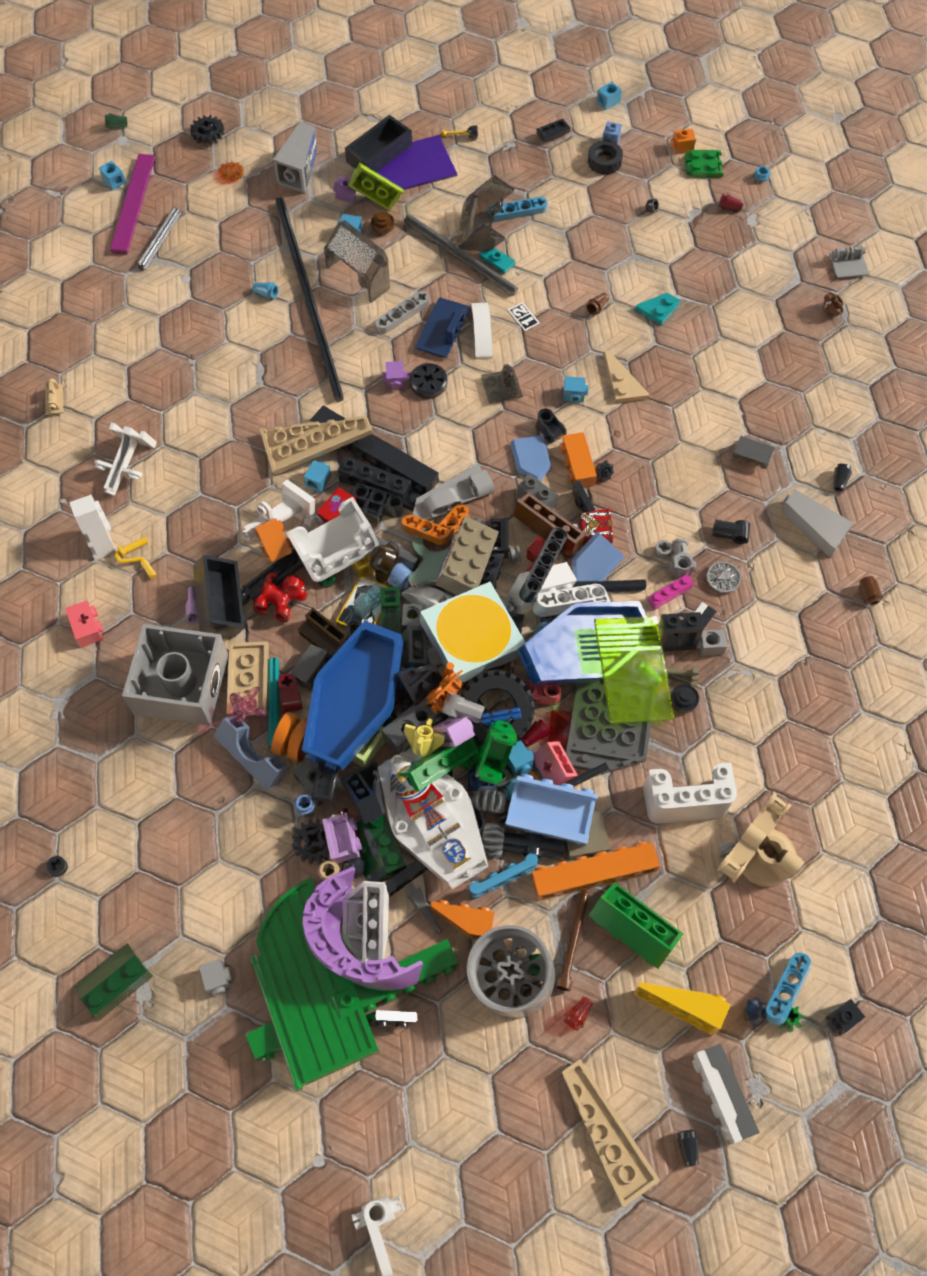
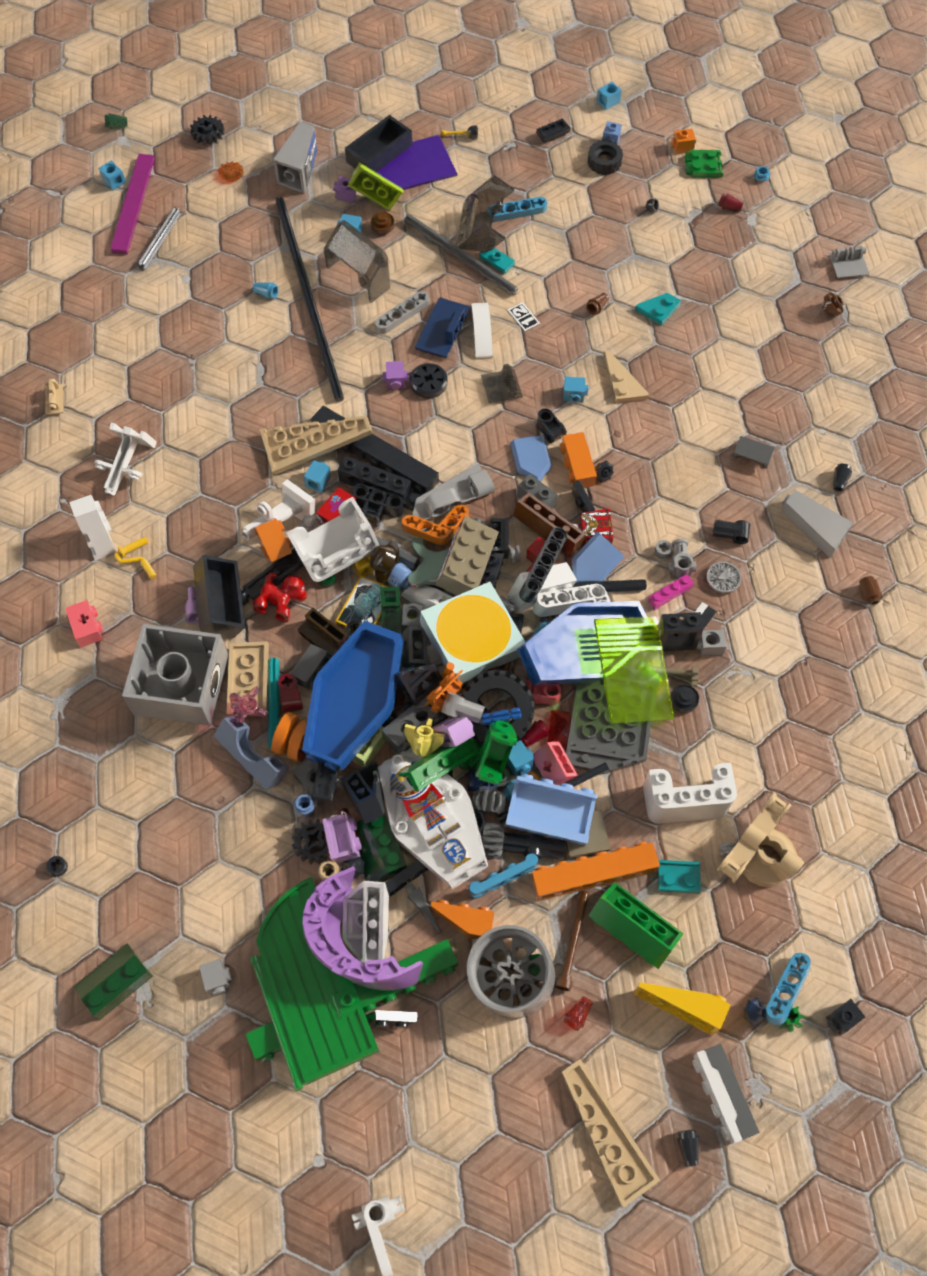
none -> teal plate [658,860,701,894]

